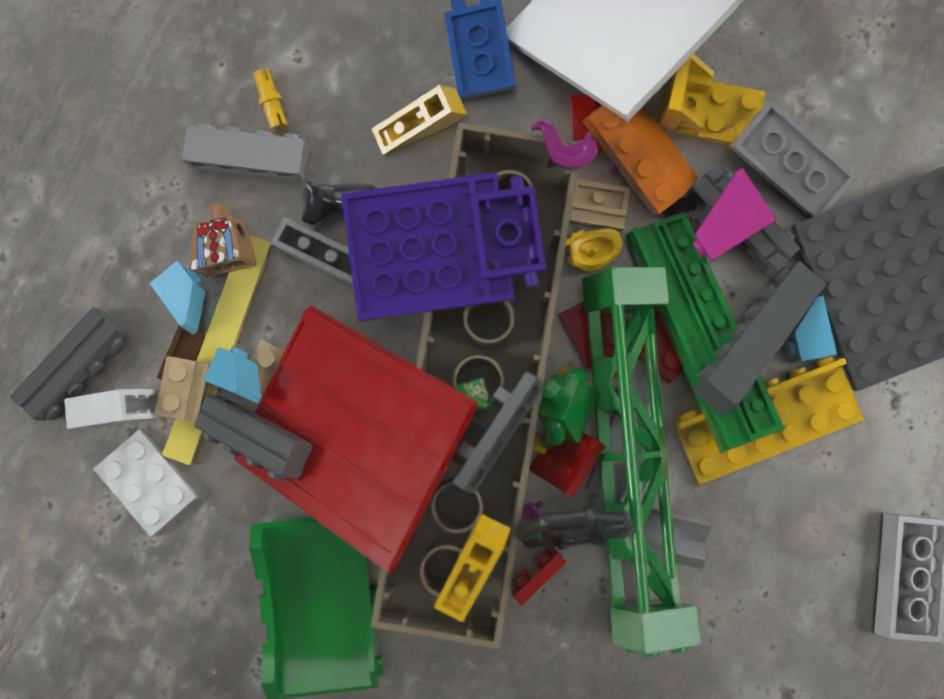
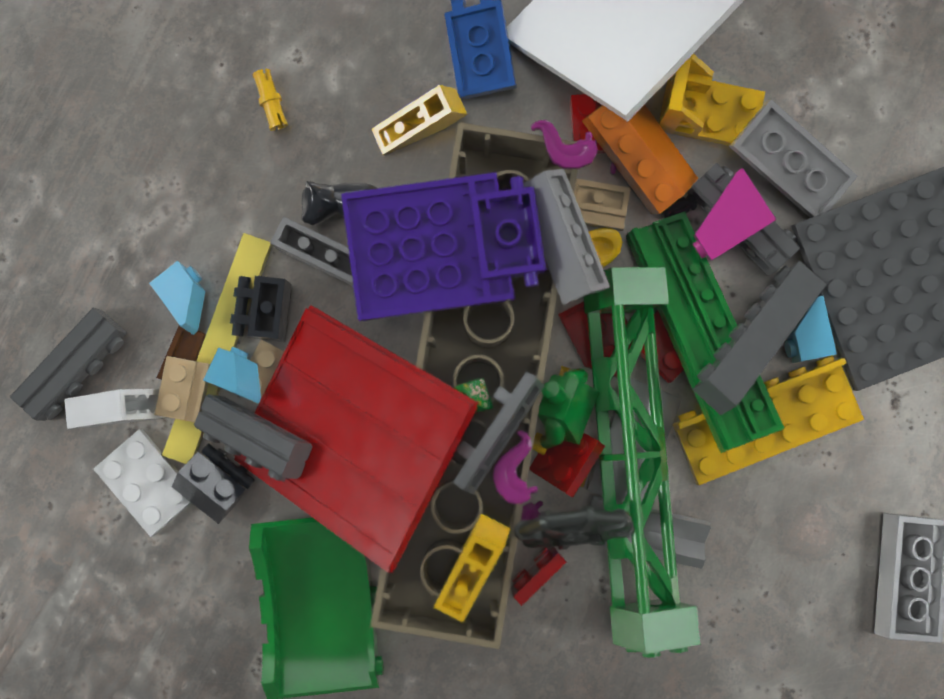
light grey brick [182,123,309,181] -> none
medium nougat torso [190,203,256,278] -> none
none -> black brick [171,443,255,524]
none -> black brick [230,276,292,342]
none -> magenta piece [493,430,538,504]
none -> light grey panel [524,169,610,304]

